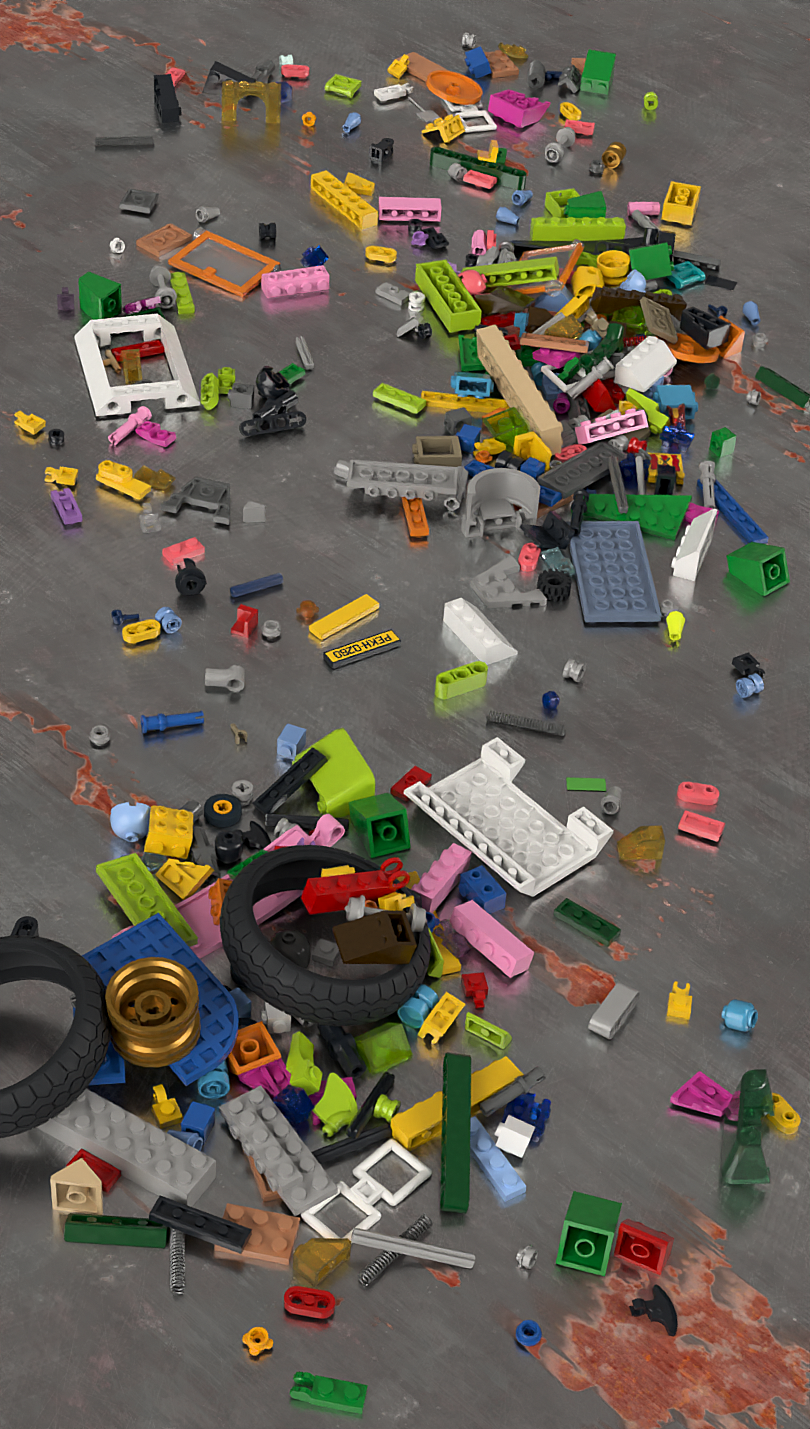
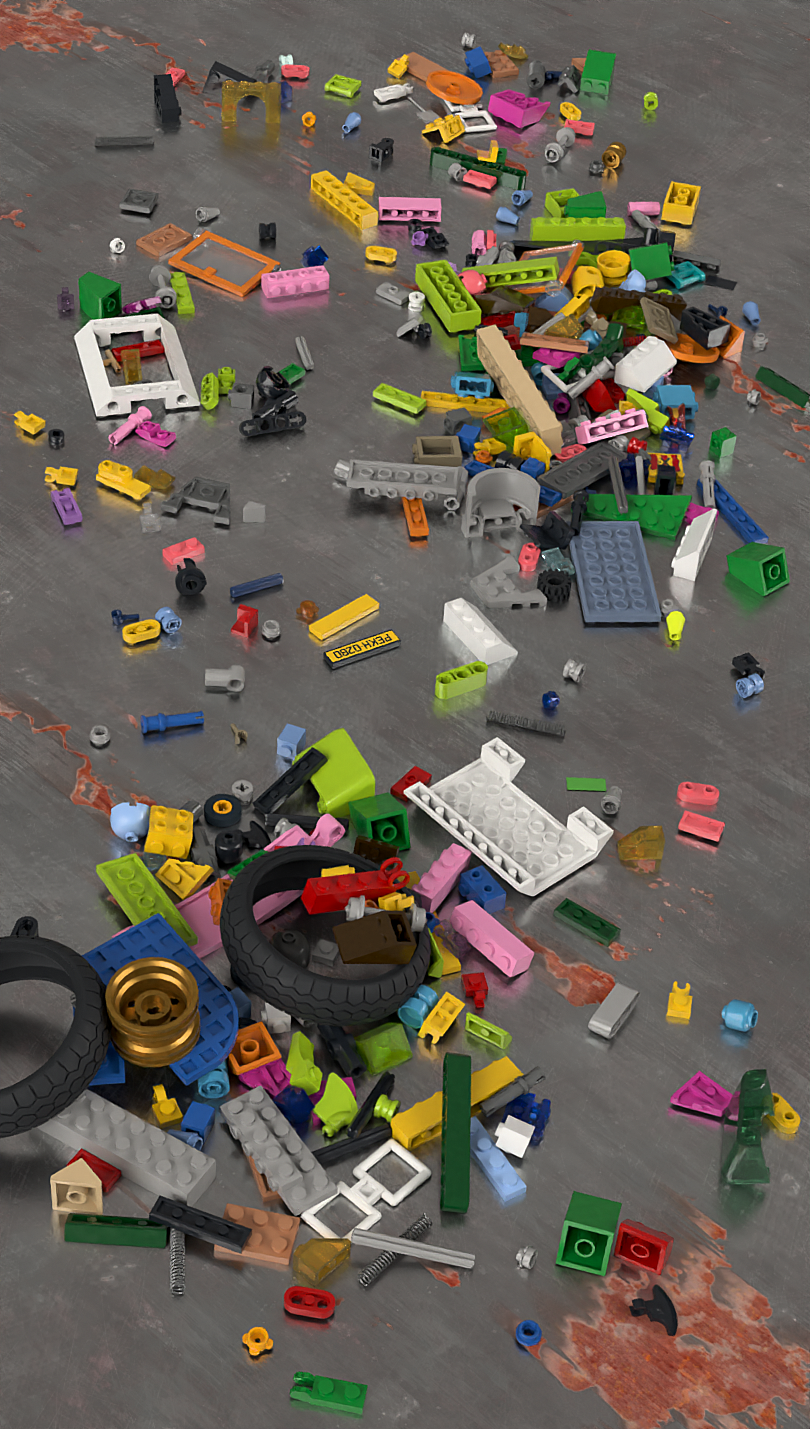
none -> dark brown bracket [353,835,400,871]

